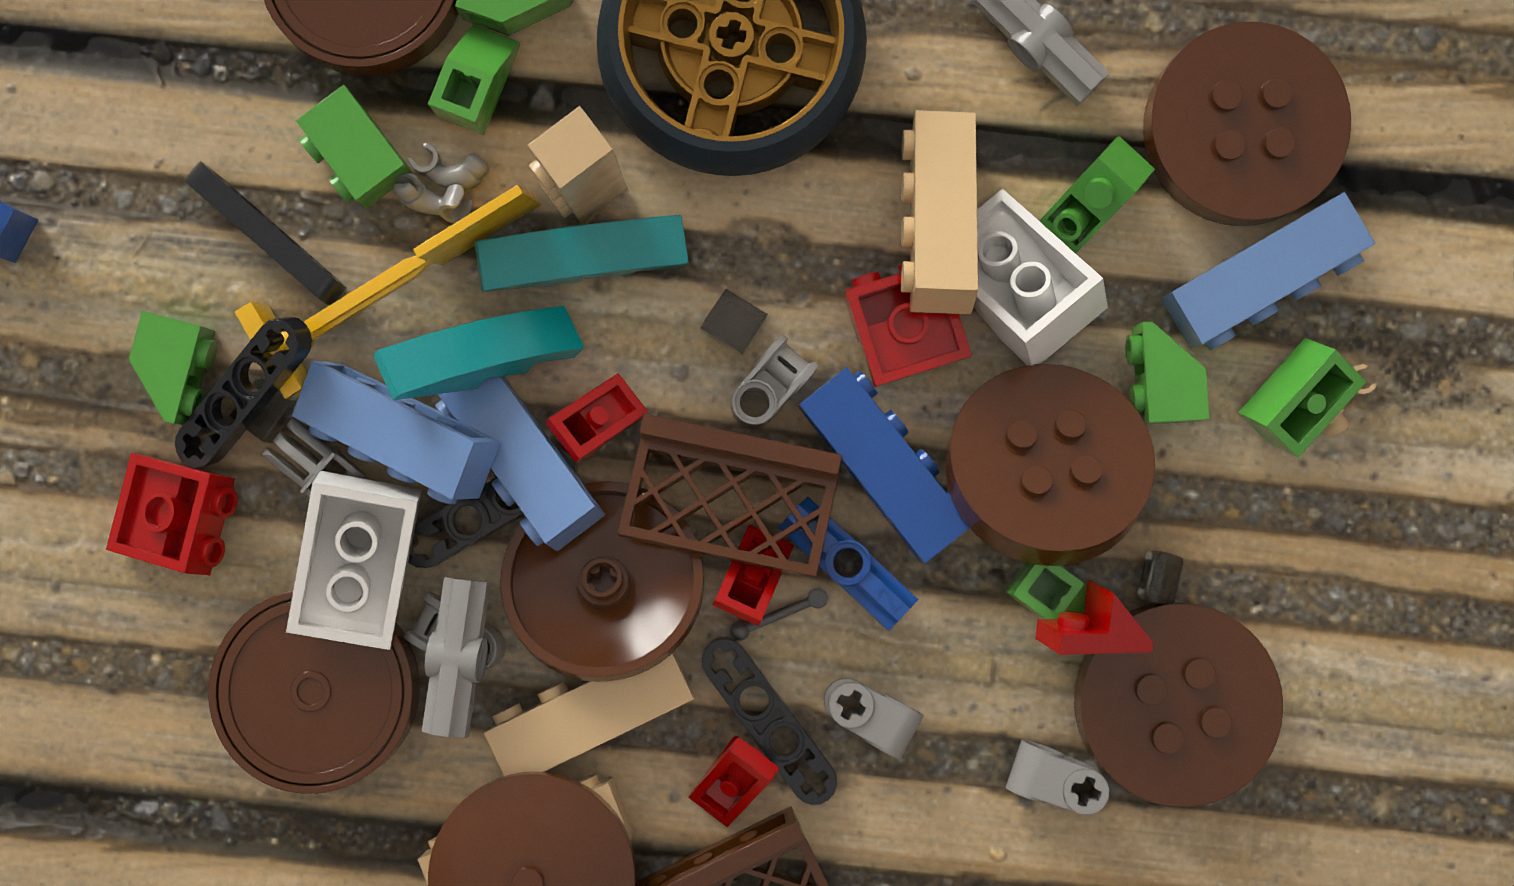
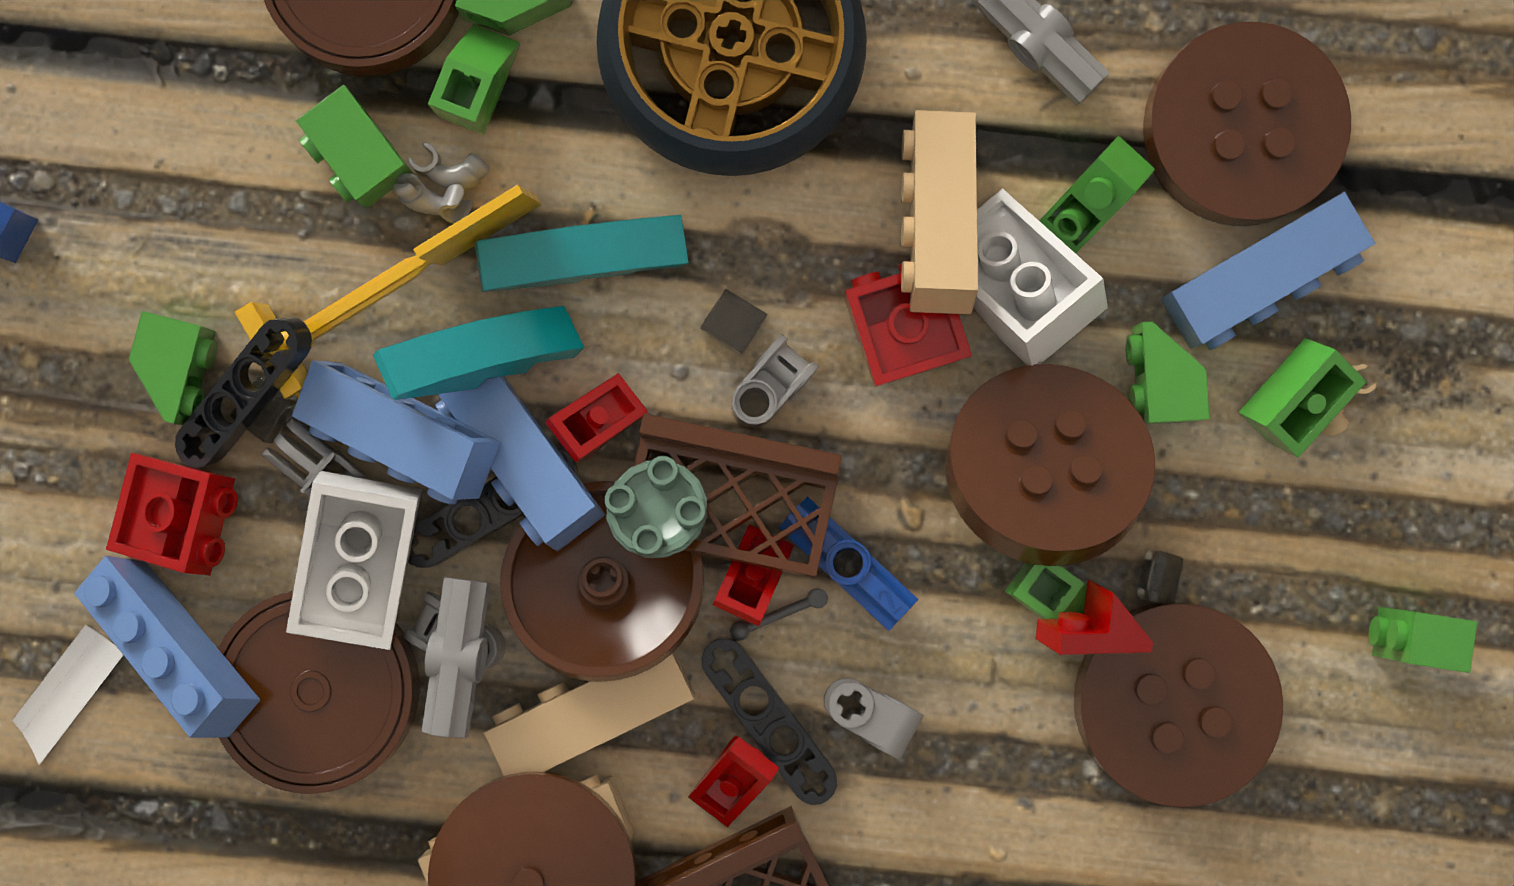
black beam [184,161,347,306] -> none
tan brick [527,106,628,224] -> none
blue brick [798,367,969,563] -> none
light grey piece [1005,739,1110,815] -> none
none -> white sticker [12,625,123,765]
none -> medium blue brick [74,556,260,738]
none -> sand green dish [605,456,707,558]
none -> bright green brick [1369,606,1477,673]

